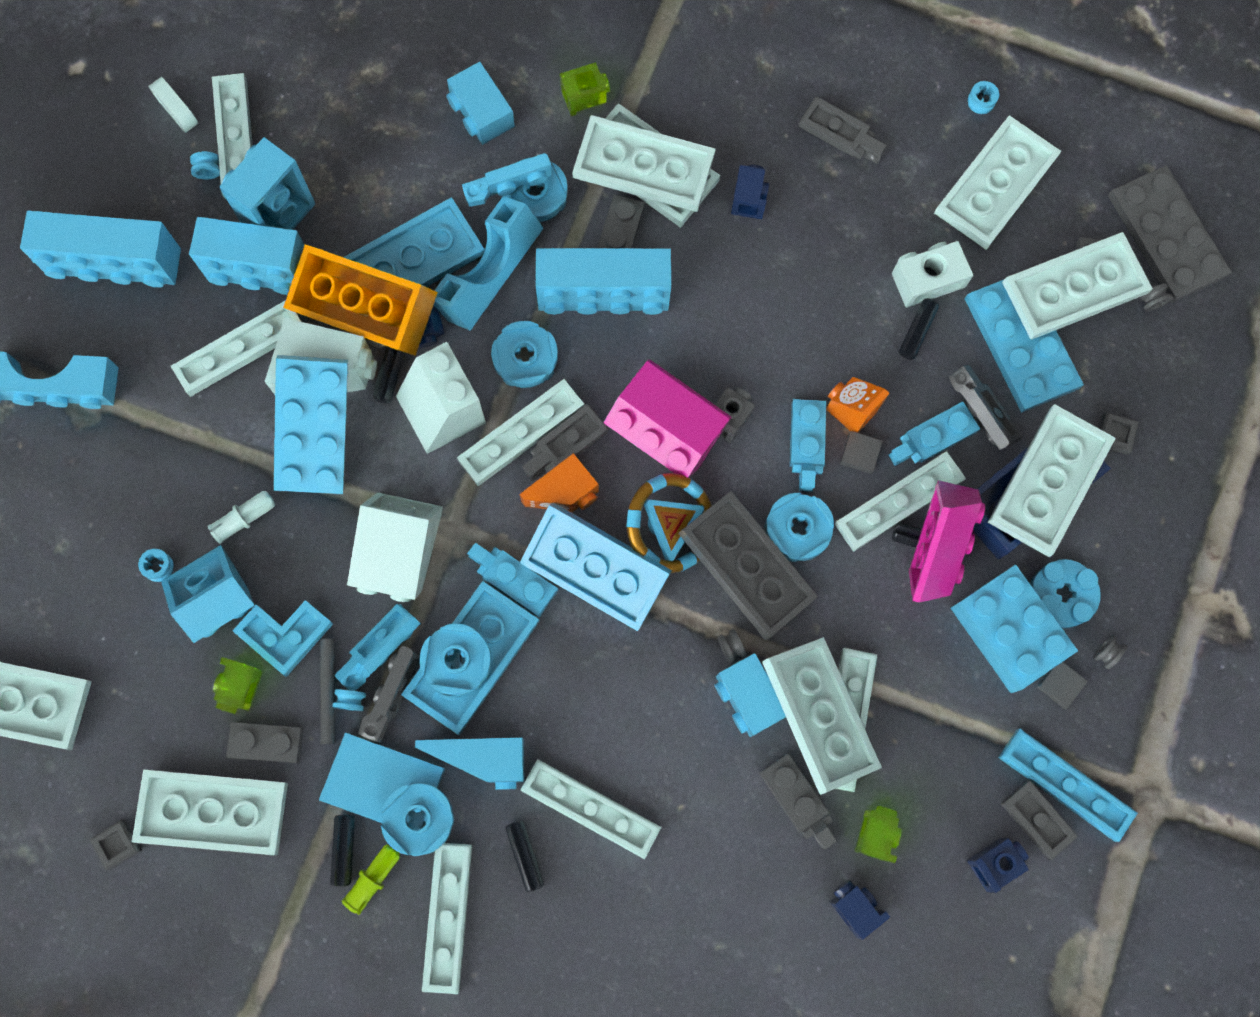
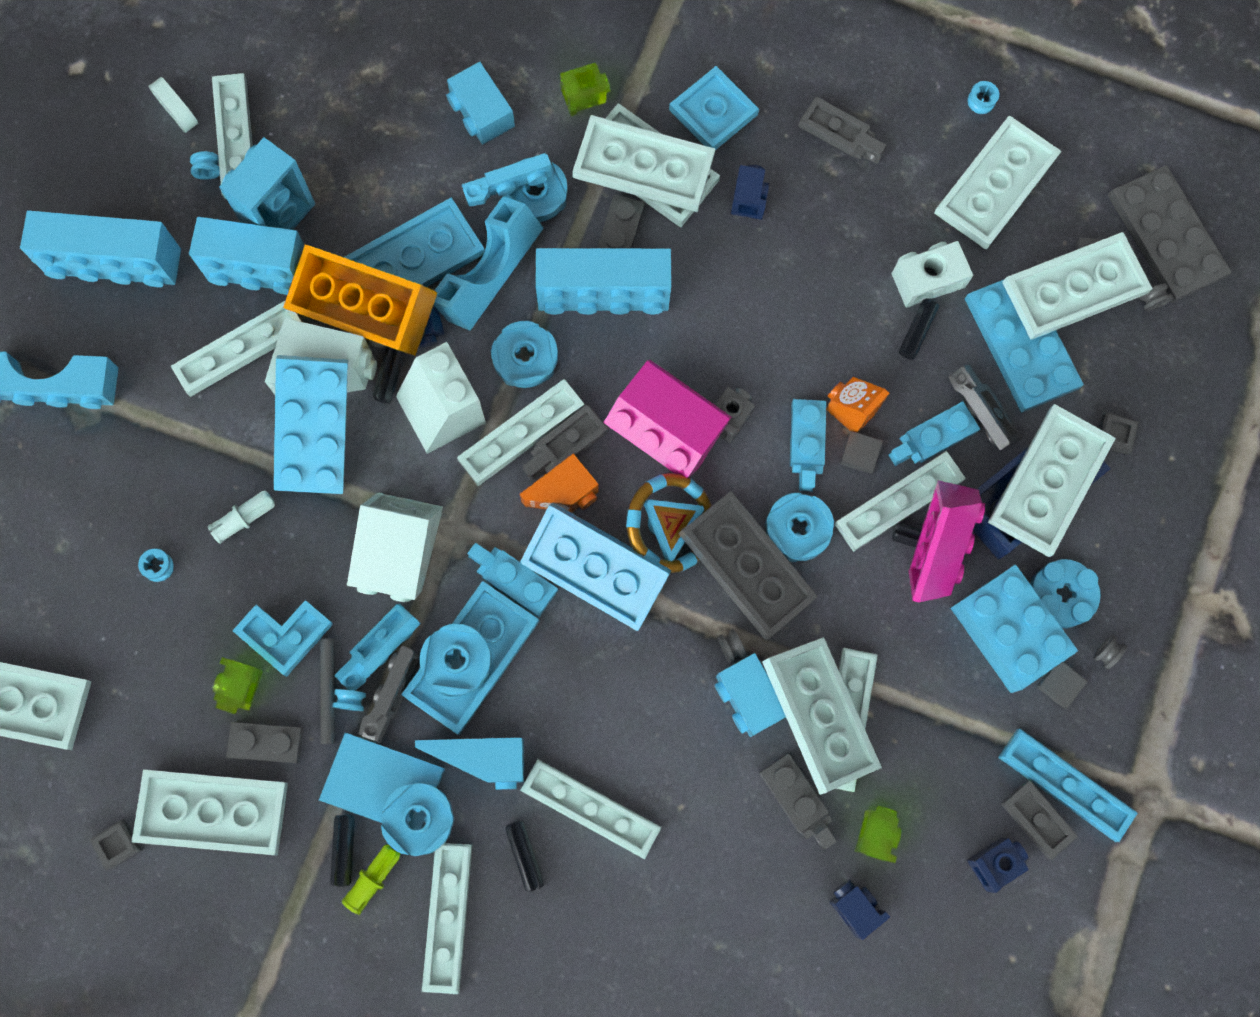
medium azure slope [161,545,255,643] -> none
none -> medium azure plate [669,66,759,150]

